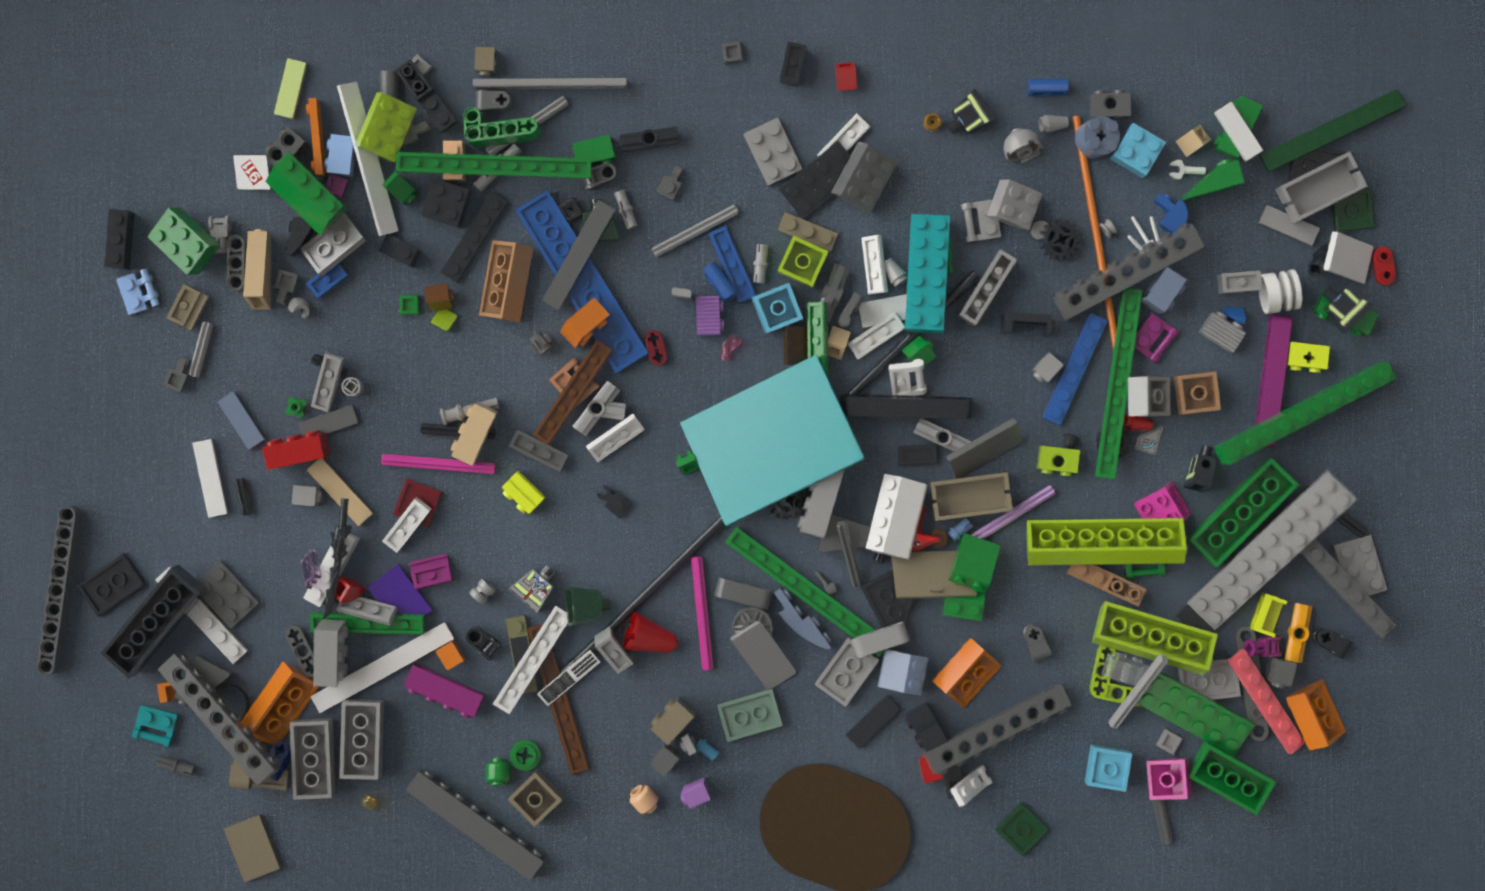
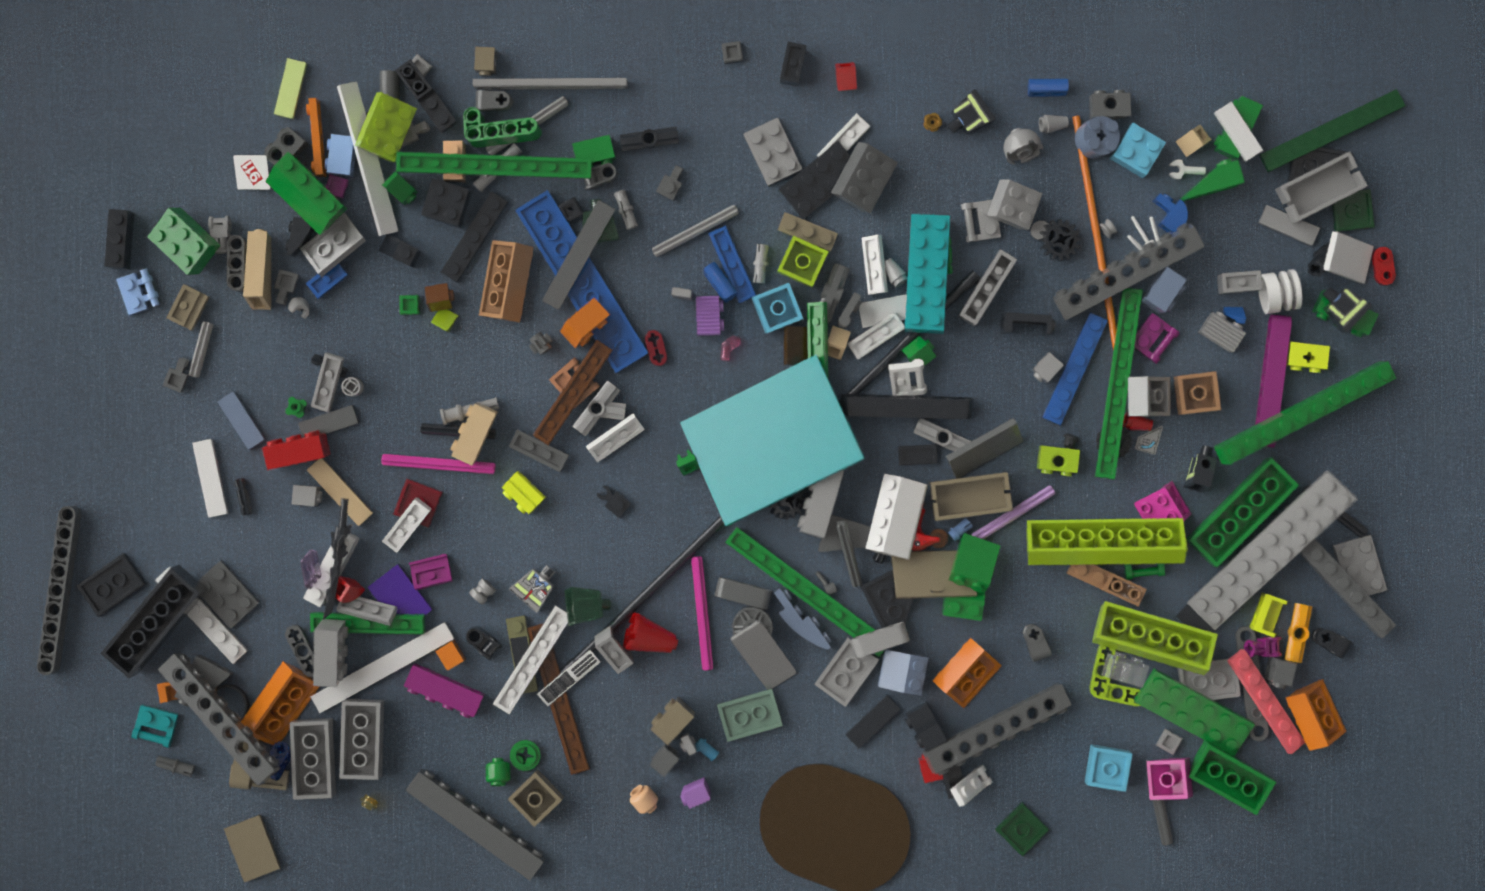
light grey axle [1108,654,1168,729] -> none

